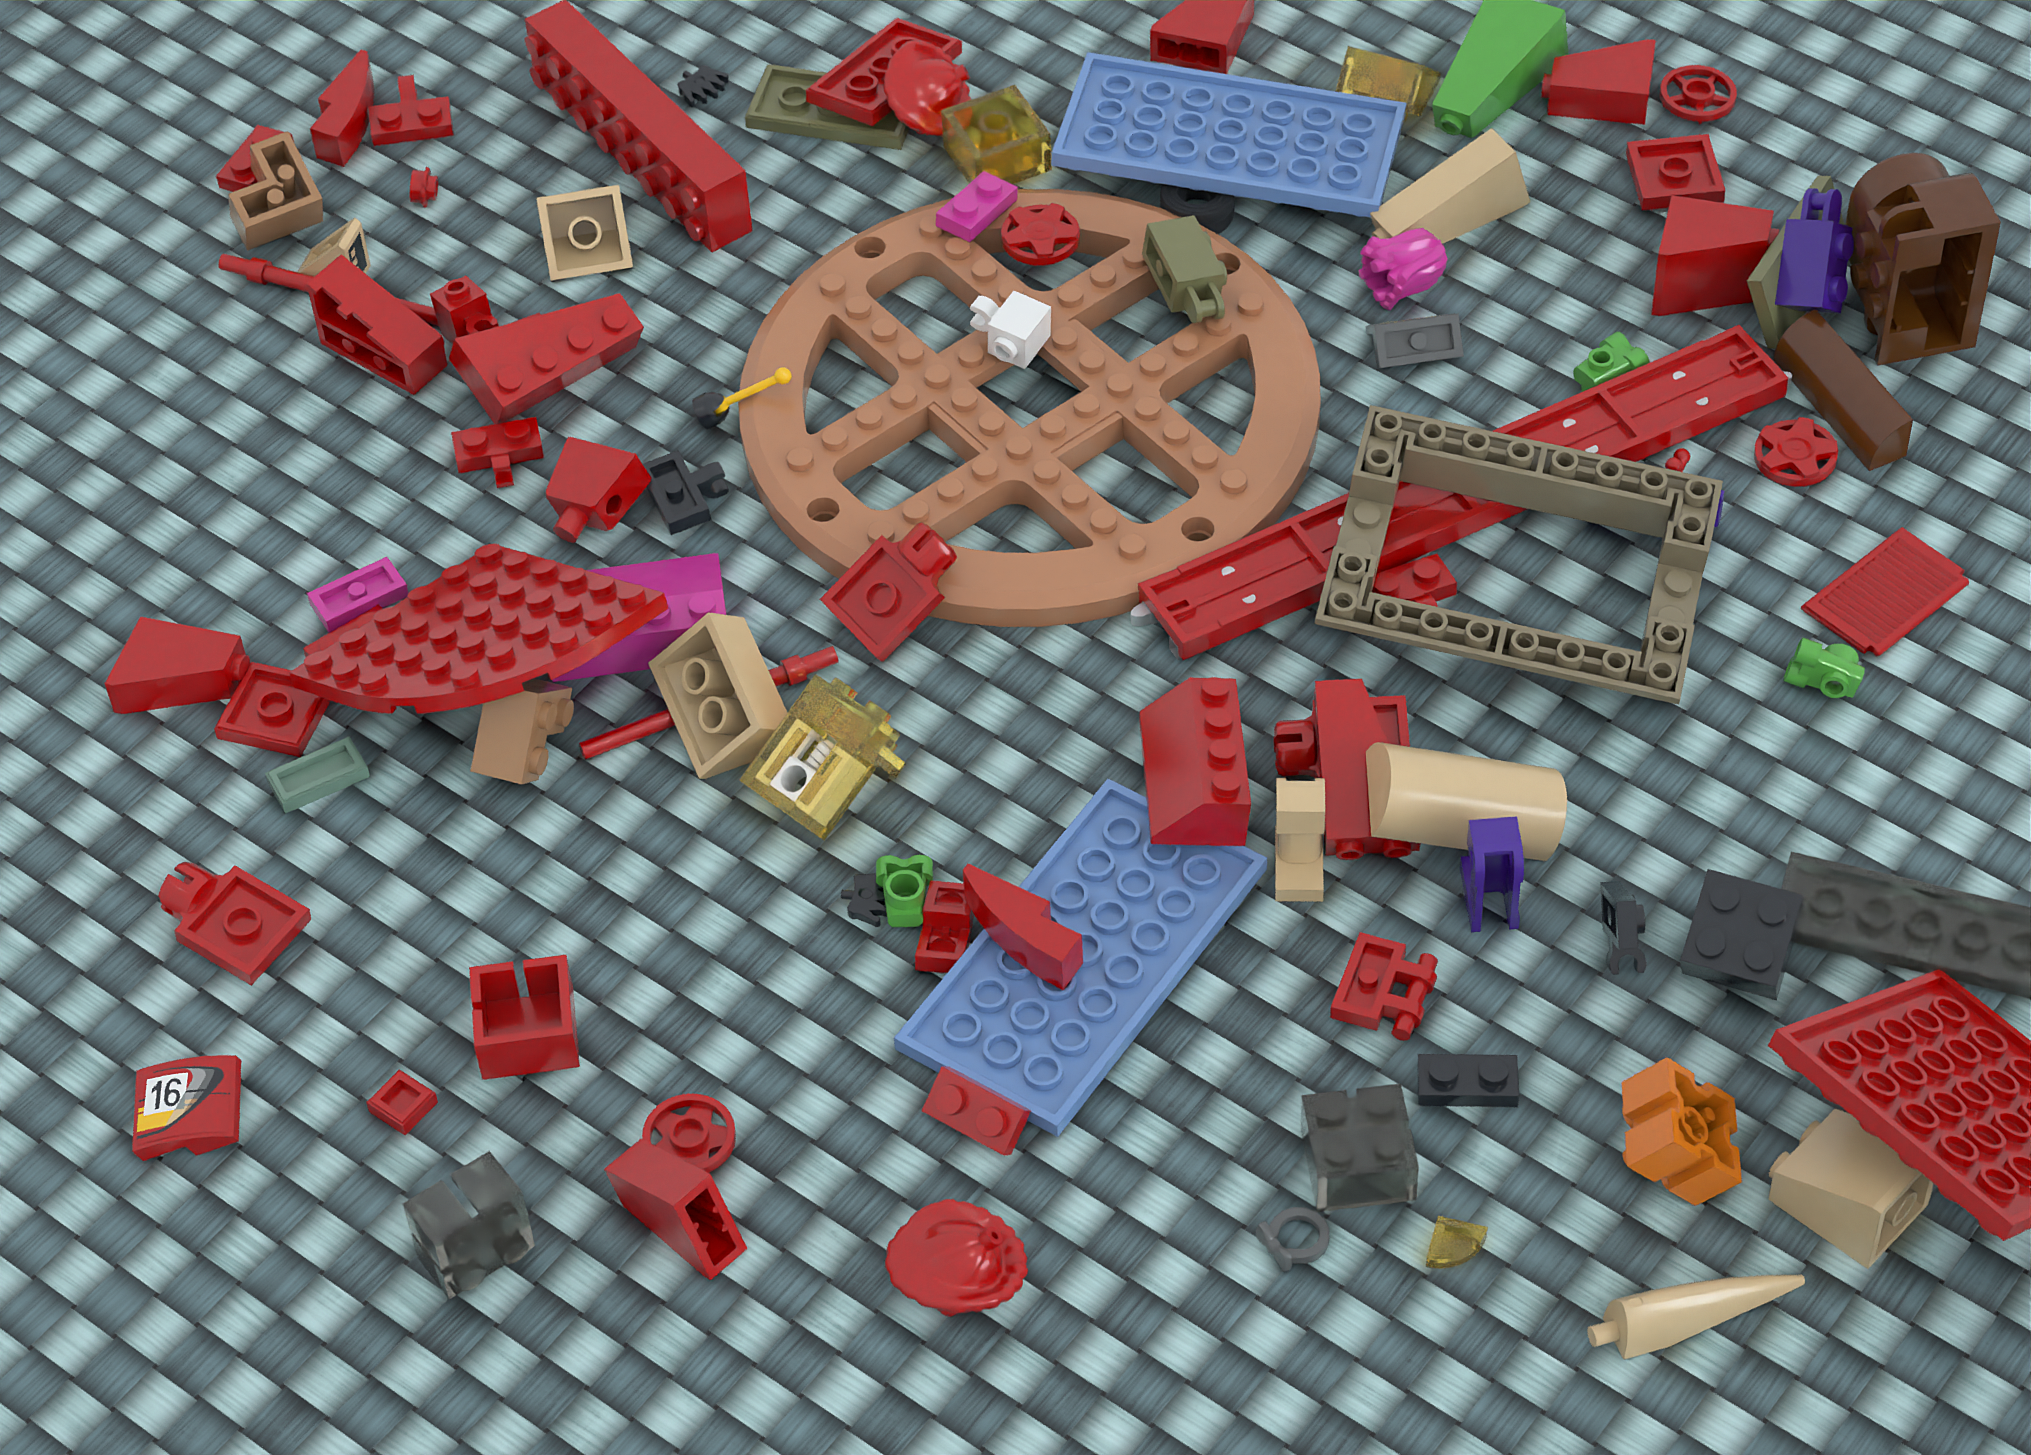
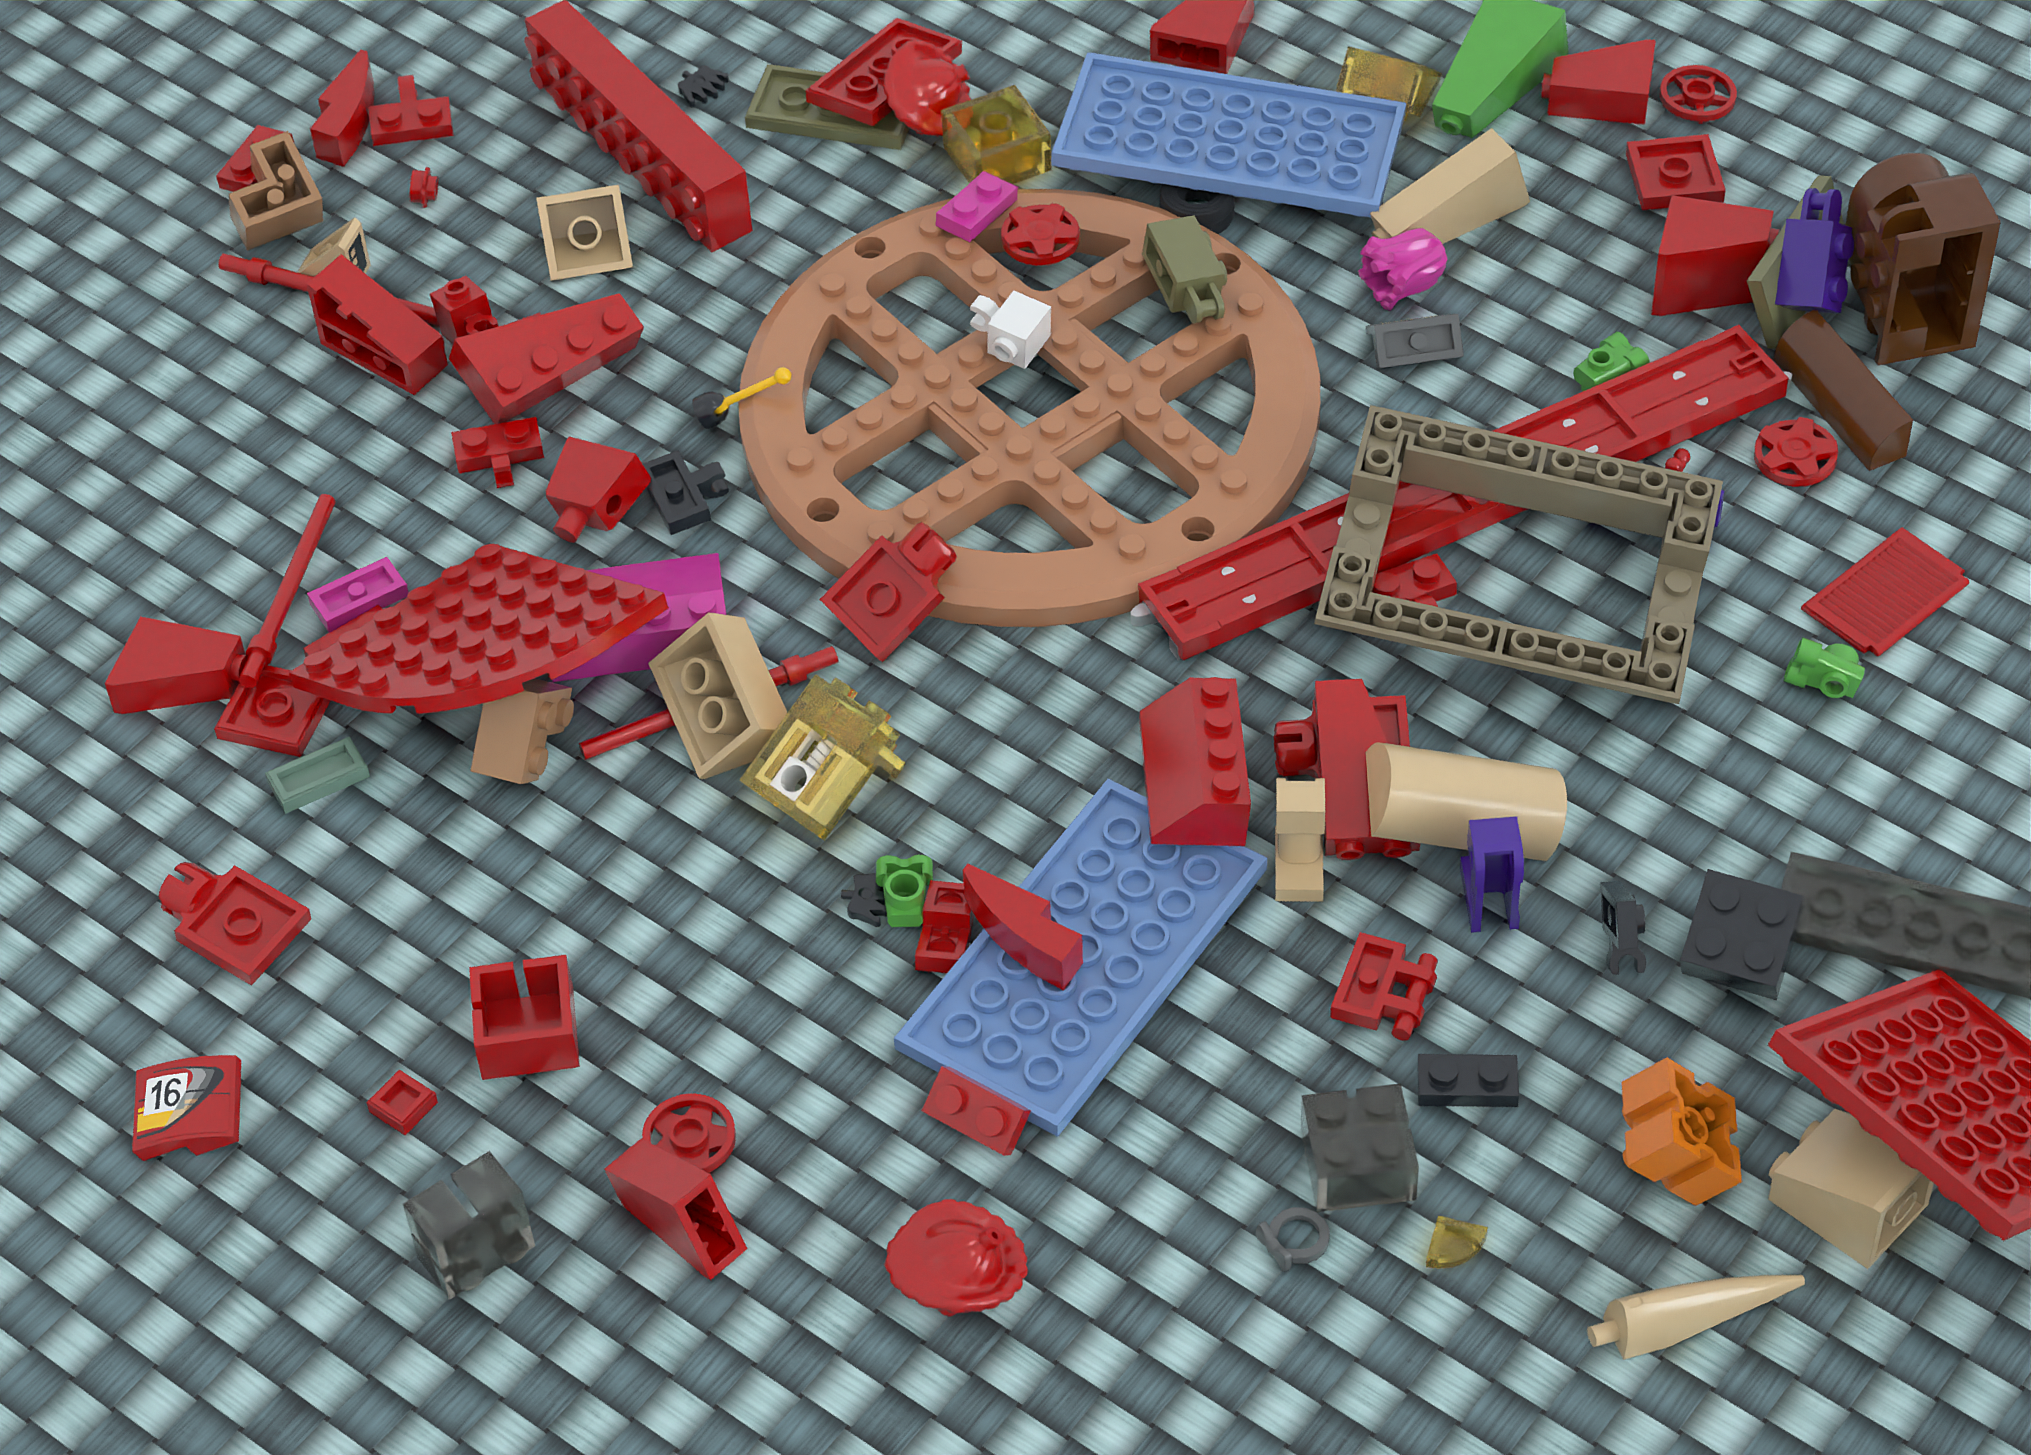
none -> red bar [239,494,336,688]

